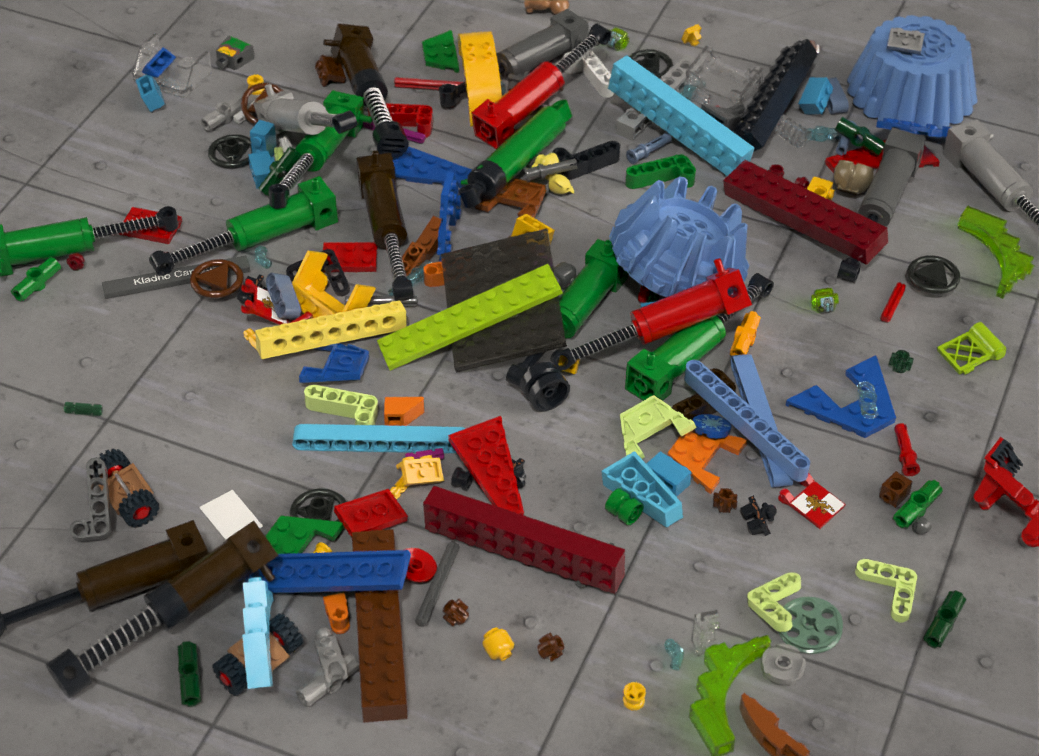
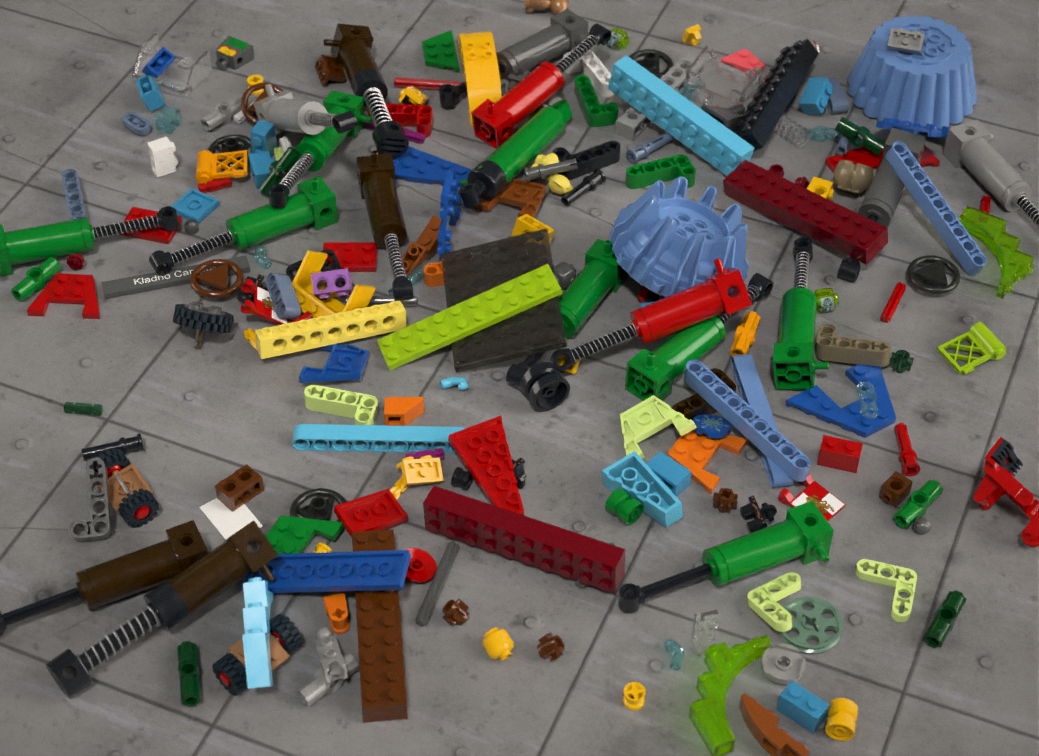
none -> red wing [27,273,100,319]
none -> sand blue beam [62,169,86,220]
none -> black pin [81,433,144,461]
none -> sand blue plate [122,112,151,135]
none -> white brick [147,137,178,177]
none -> clear light blue brick [155,105,182,134]
none -> dark azure tile [171,188,220,224]
none -> black wheel [173,302,234,349]
none -> dark grey hinge [184,219,199,235]
none -> light orange piece [196,150,248,184]
none -> red axle [198,177,232,193]
none -> reddish brown brick [215,464,264,512]
none -> medium lavender brick [311,268,353,301]
none -> yellow bracket [398,86,429,105]
none -> medium azure arm [440,377,469,391]
none -> black pin [561,169,606,206]
none -> green beam [574,75,619,127]
none -> green piece [618,500,834,613]
none -> coral wing [721,48,765,75]
none -> green piece [772,237,829,390]
none -> dark azure brick [777,681,829,734]
none -> dark tan beam [816,324,891,367]
none -> red brick [817,435,863,473]
none -> yellow wheel [825,698,858,741]
none -> medium blue beam [886,141,987,276]
none -> red axle [979,195,991,223]

